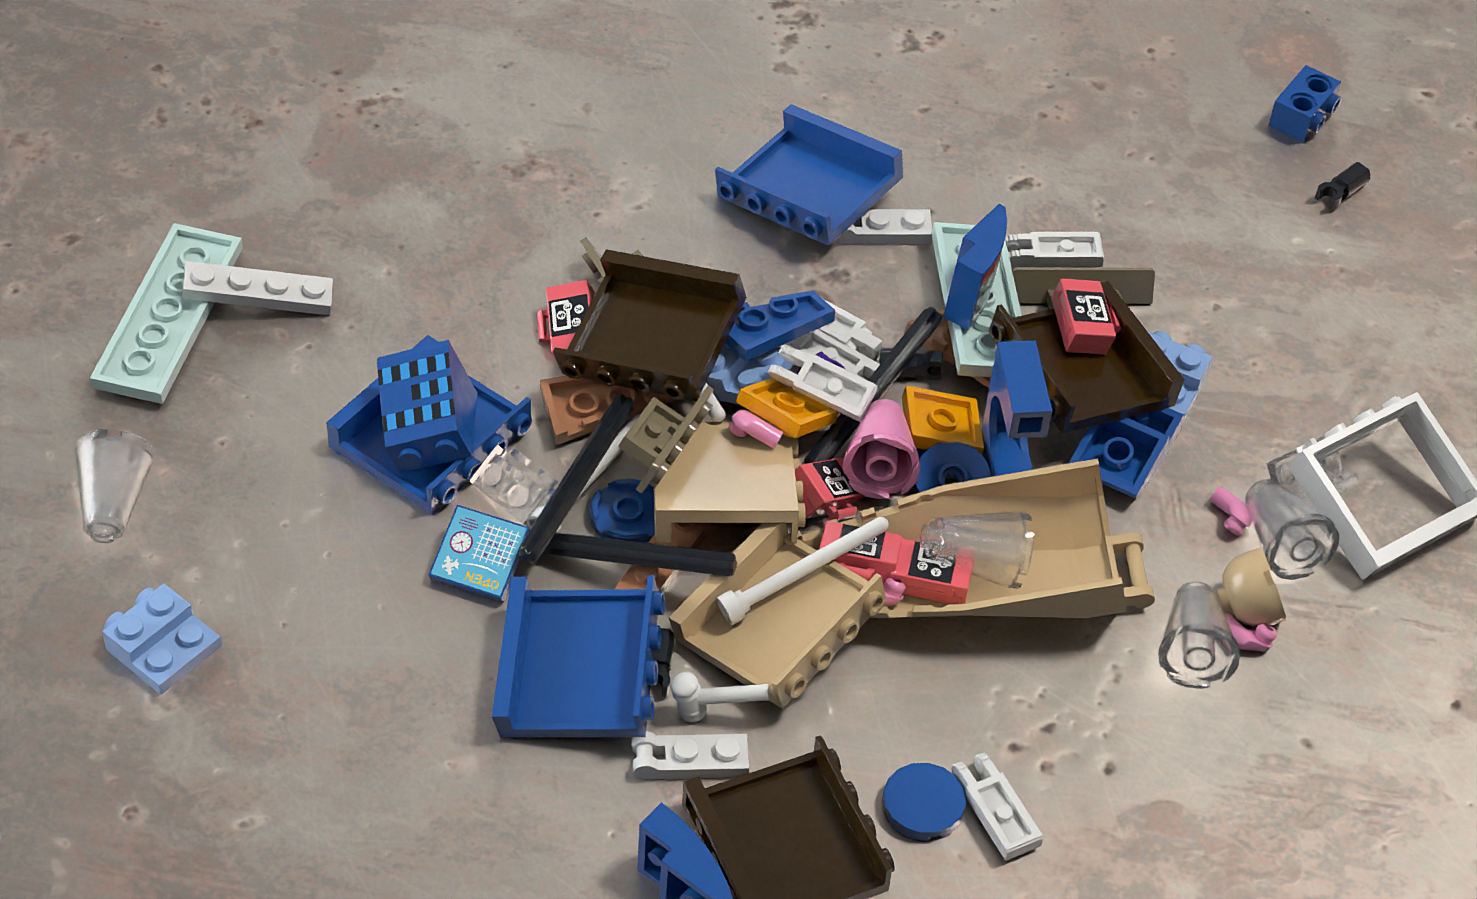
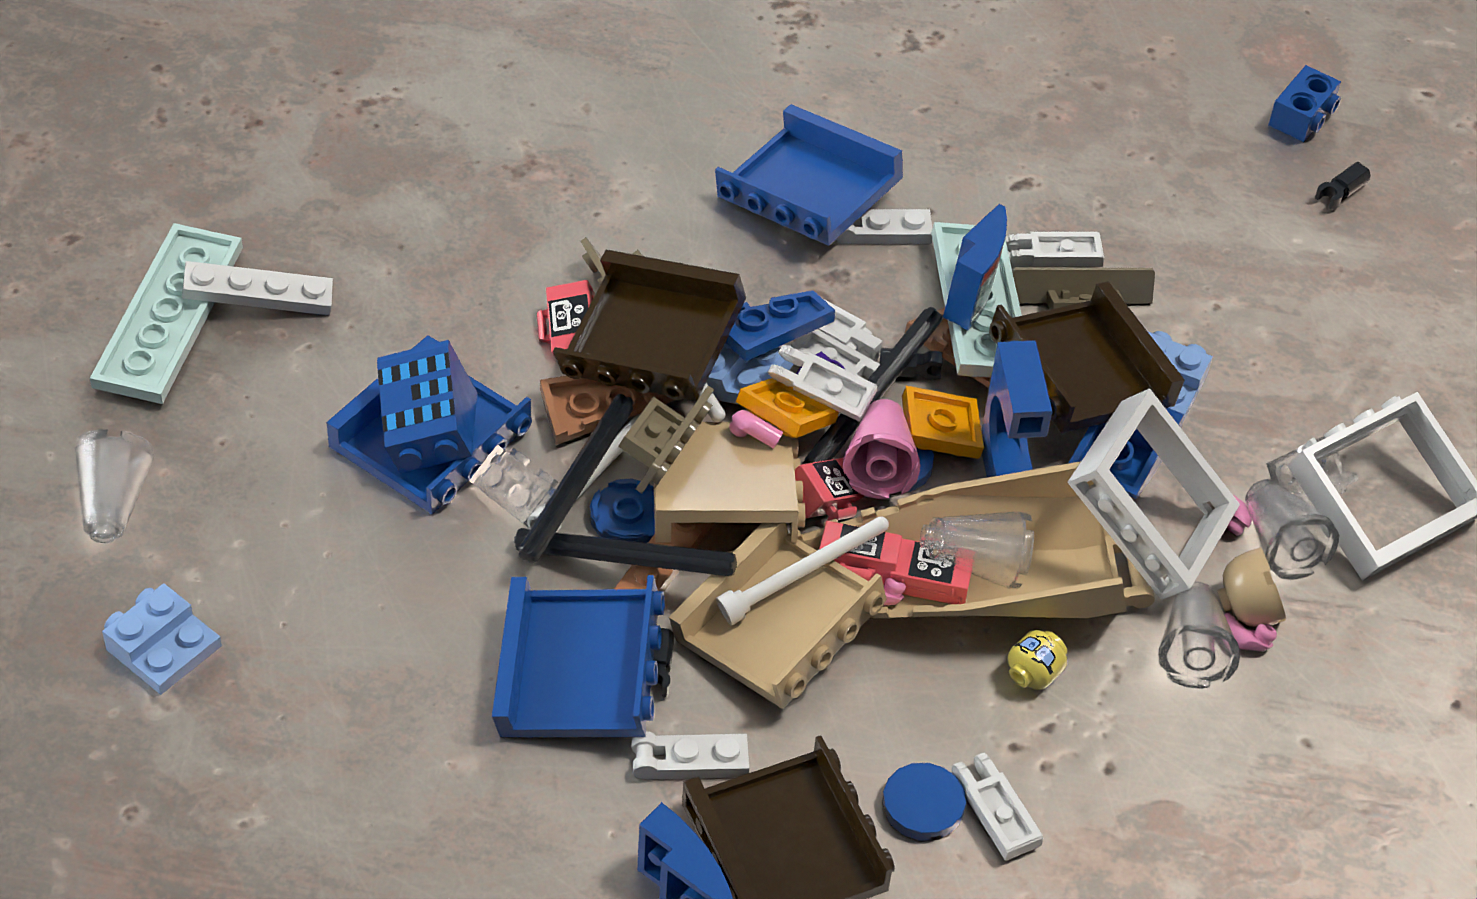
medium azure tile [428,505,530,603] -> none
white piece [670,672,771,723] -> none
blue dish [916,441,991,493] -> none
coral piece [1051,279,1121,355] -> none
none -> light yellow head [1008,630,1067,690]
none -> white window [1068,389,1240,600]

